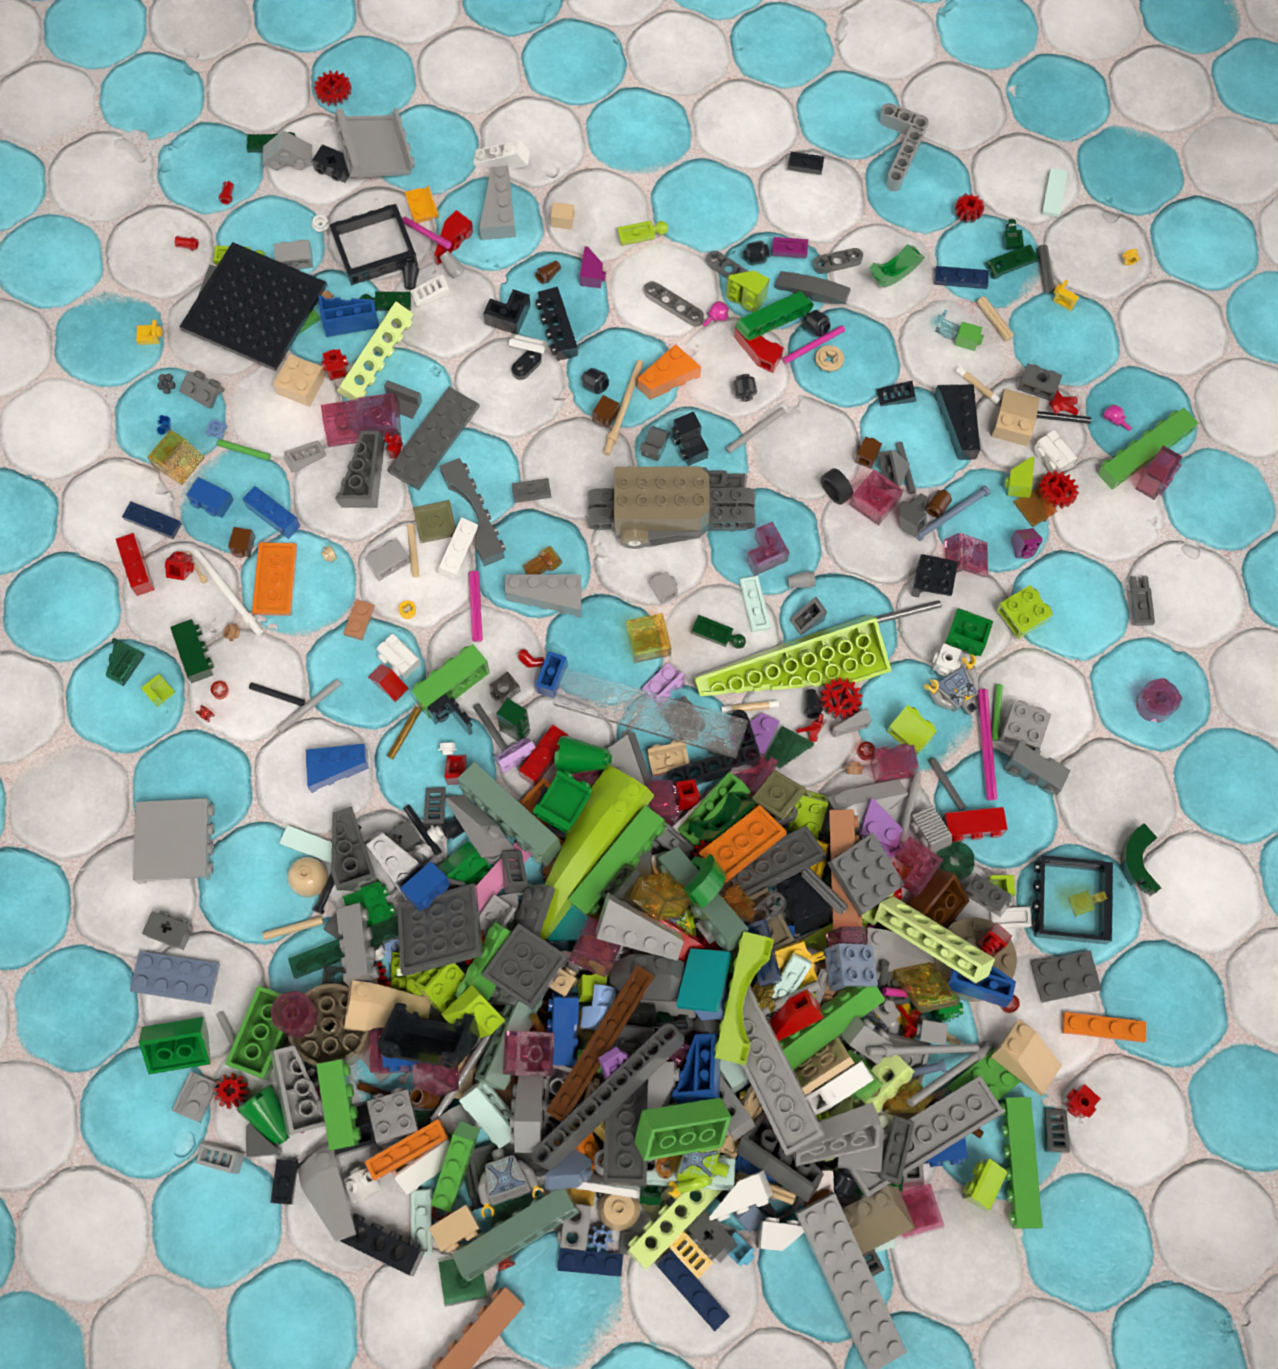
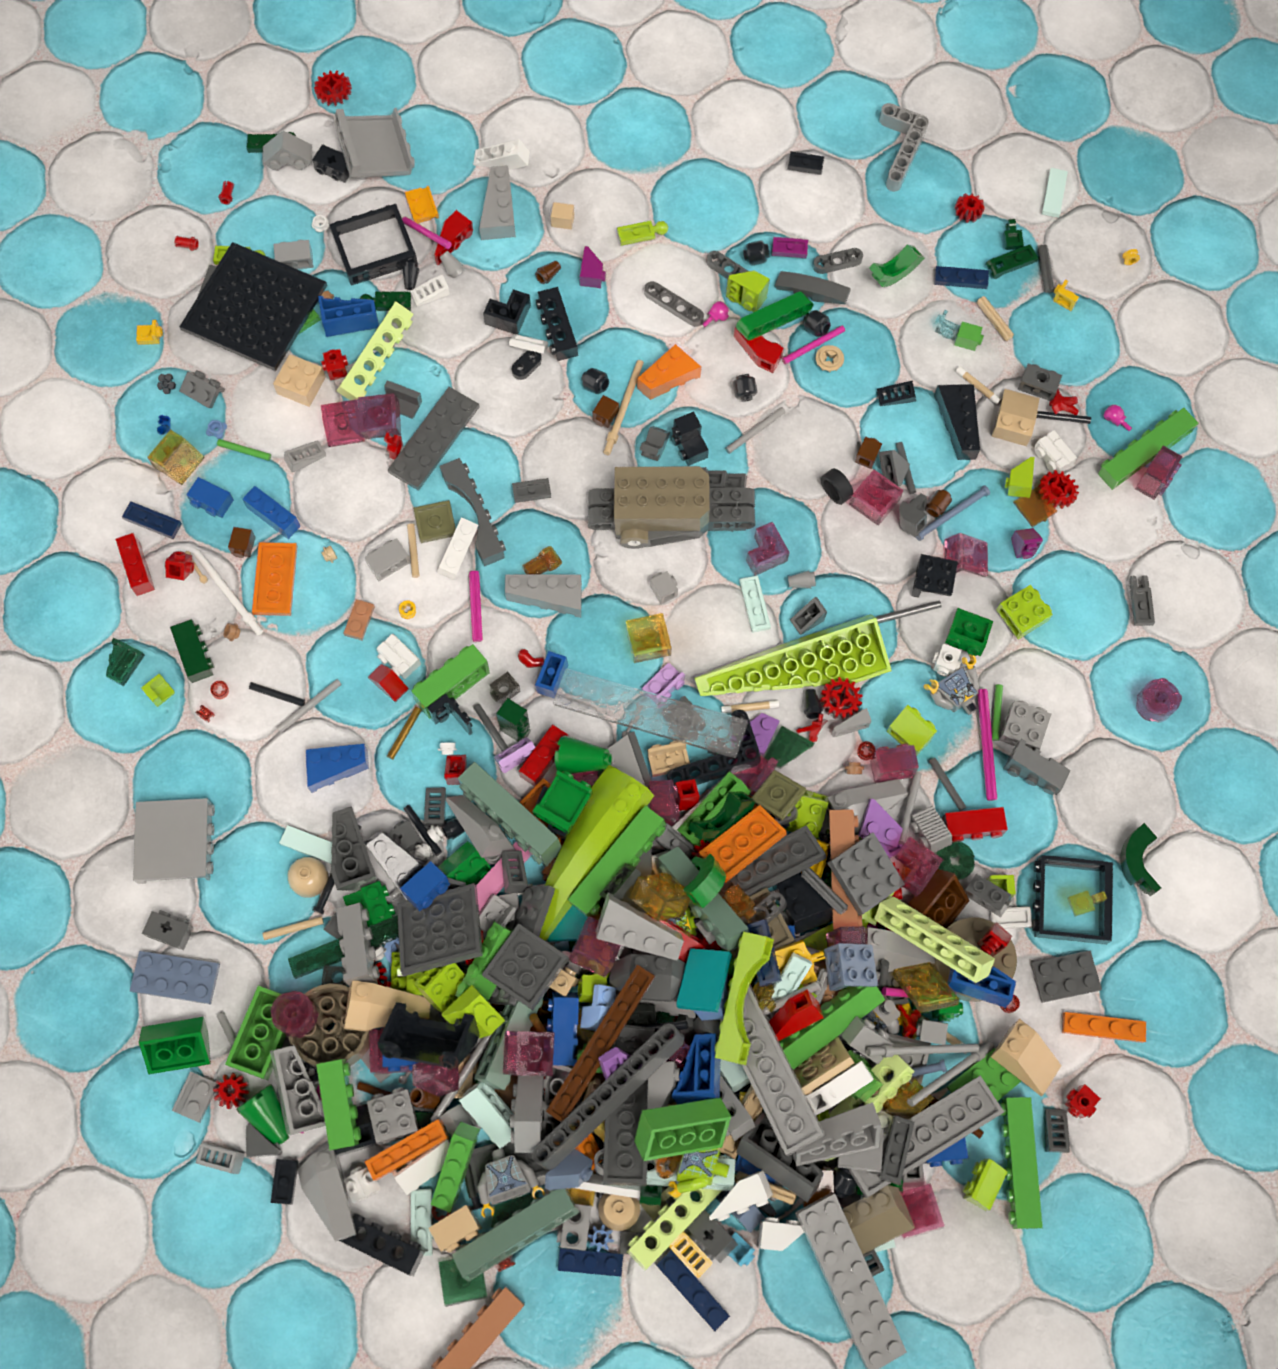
dark grey wedge [335,431,385,508] -> none
dark green plate [691,615,746,649] -> none

